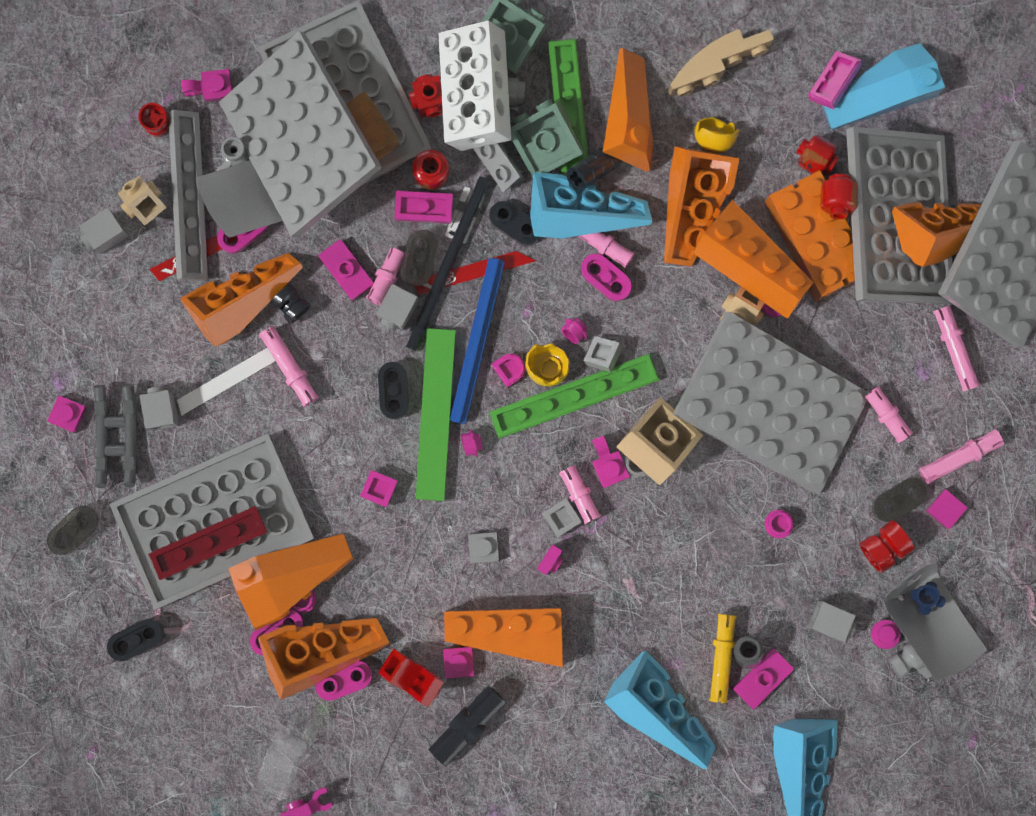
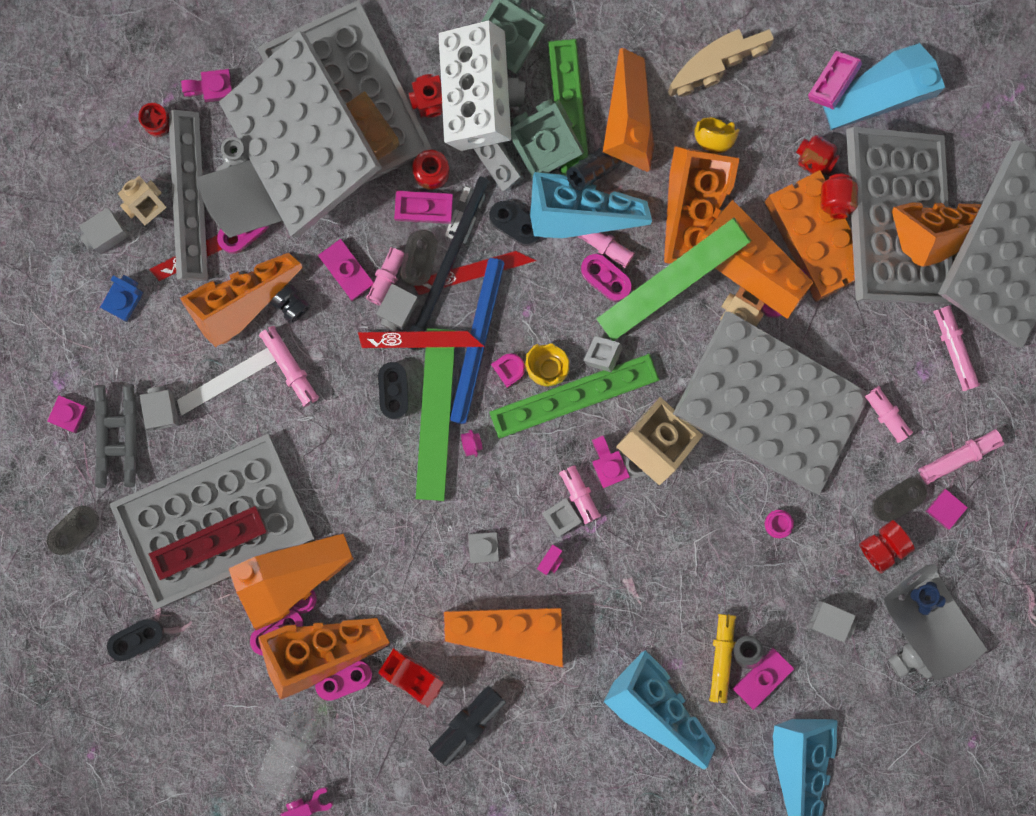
dark pink plate [360,470,398,507] -> none
dark pink plate [443,647,474,679] -> none
dark pink plate [561,318,587,344] -> none
dark pink plate [871,620,900,649] -> none
none -> blue bracket [100,275,143,322]
none -> red sticker [357,331,485,348]
none -> bright green tile [596,217,751,341]

